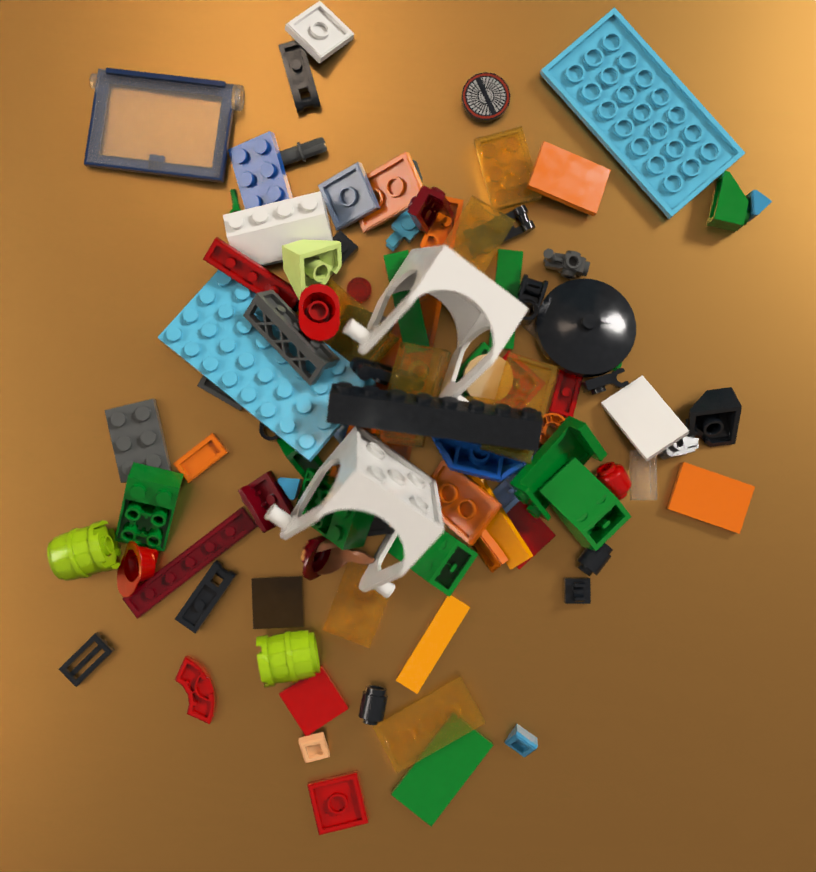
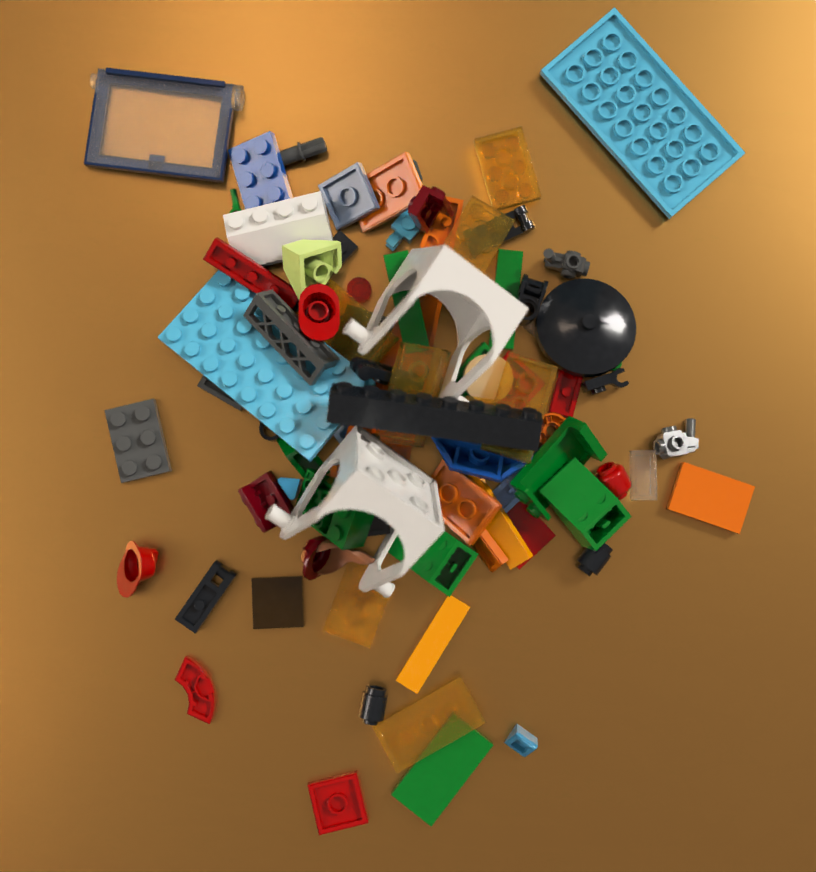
lime piece [47,520,121,581] -> none
black tile [59,632,115,687] -> none
green slope [114,462,184,551] -> none
dark red tile [122,506,258,619] -> none
orange tile [173,433,229,483] -> none
lime piece [256,630,320,688] -> none
plate [278,40,321,113] -> none
red tile [279,665,349,736] -> none
white tile [285,1,354,64] -> none
light nougat tile [299,732,330,763] -> none
tile [461,72,510,123] -> none
orange tile [527,141,611,216] -> none
black tile [564,577,591,604] -> none
white tile [601,375,689,462] -> none
black slope [687,387,742,447] -> none
green slope [707,171,750,232] -> none
dark azure slope [746,190,772,221] -> none

